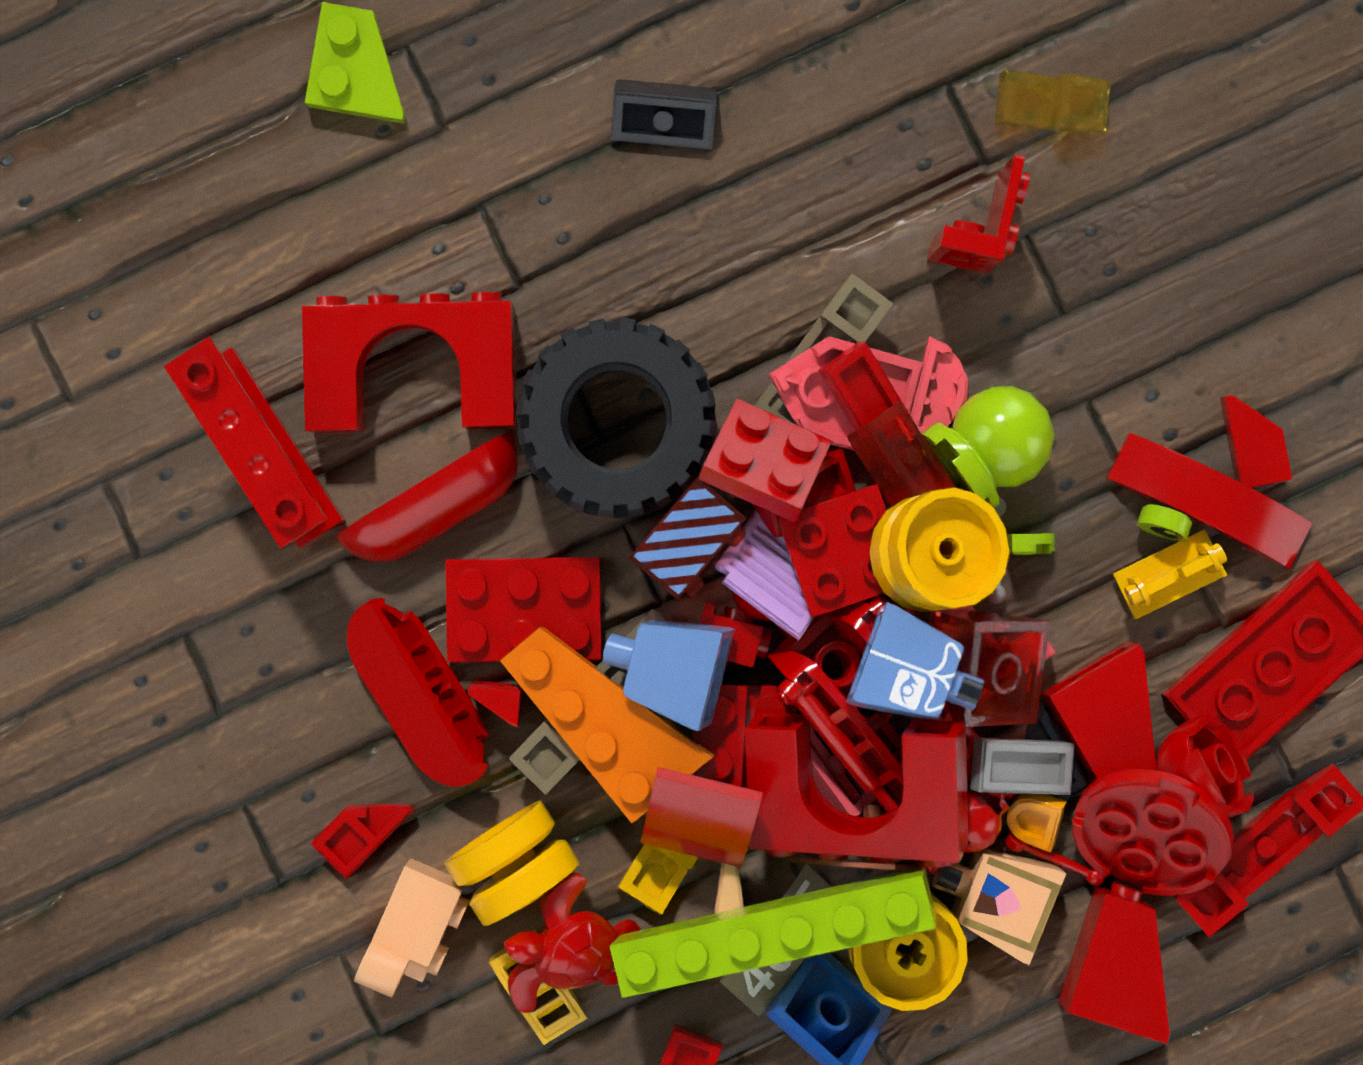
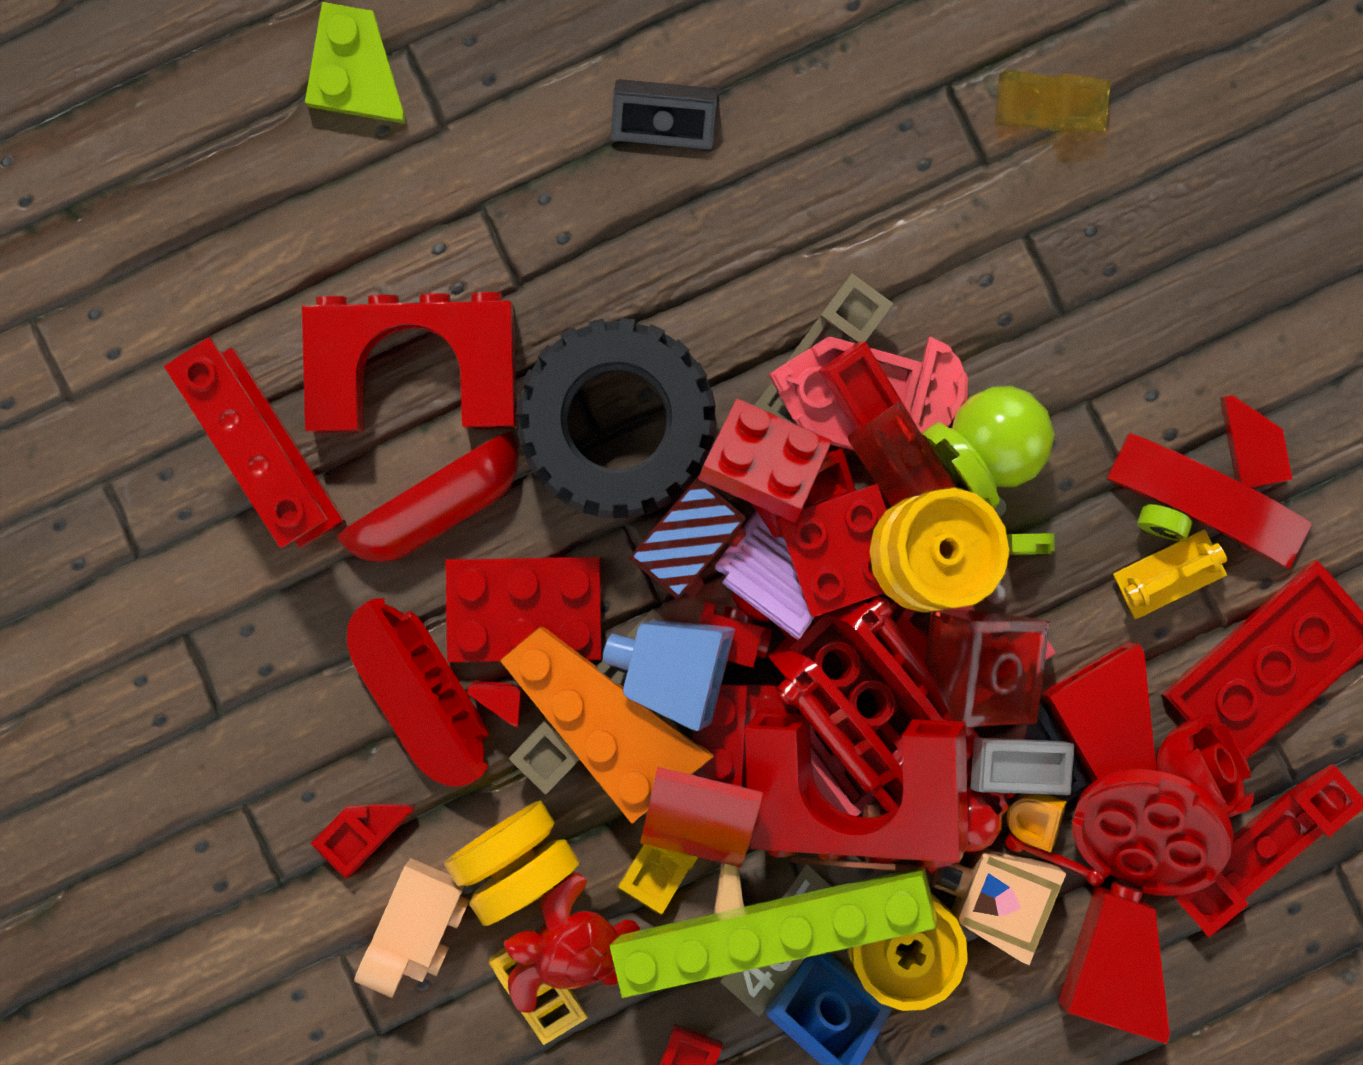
medium blue torso [846,602,984,720] -> none
red bracket [927,154,1030,274] -> none

